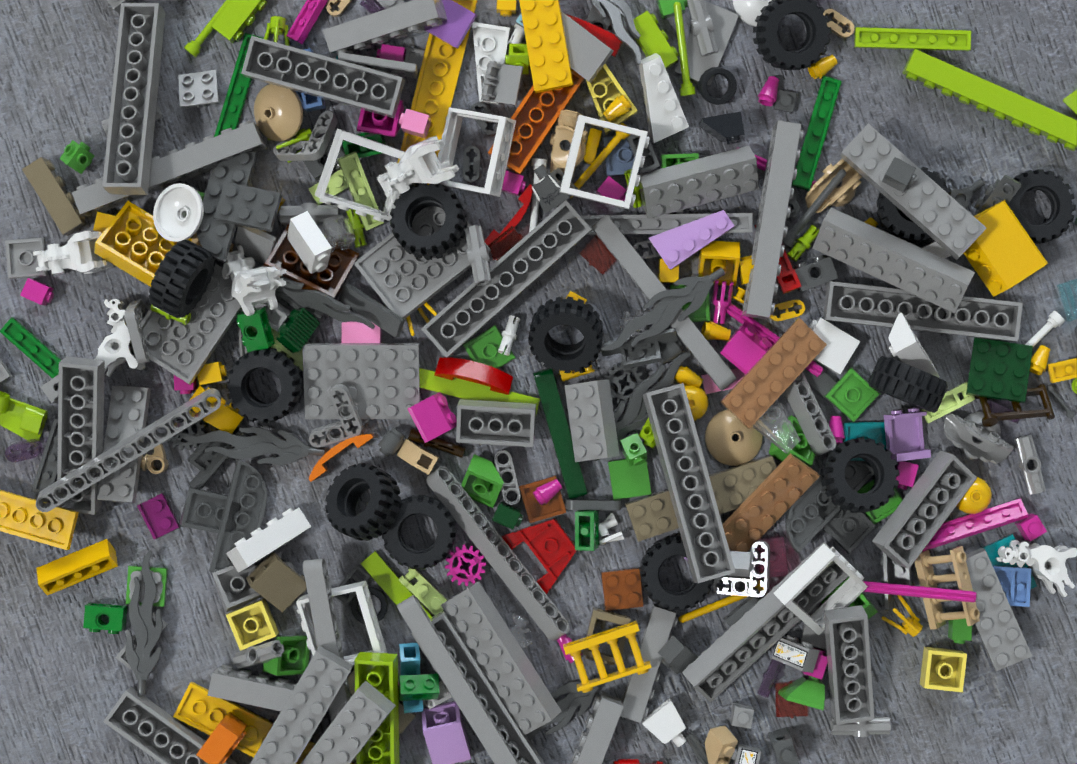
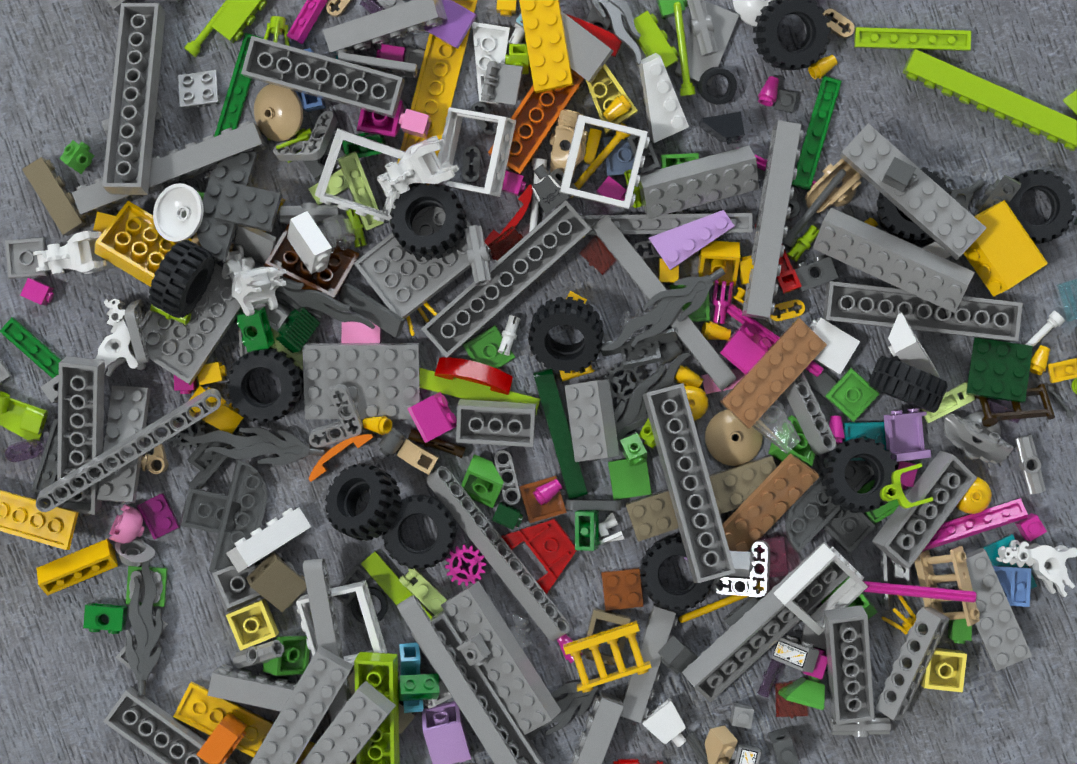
none -> bright pink cylinder [109,504,145,544]
none -> light grey piece [115,537,155,567]
none -> yellow cone [363,416,392,435]
none -> light grey brick [456,633,491,667]
none -> light grey brick [875,607,950,721]
none -> lime piece [880,463,934,509]

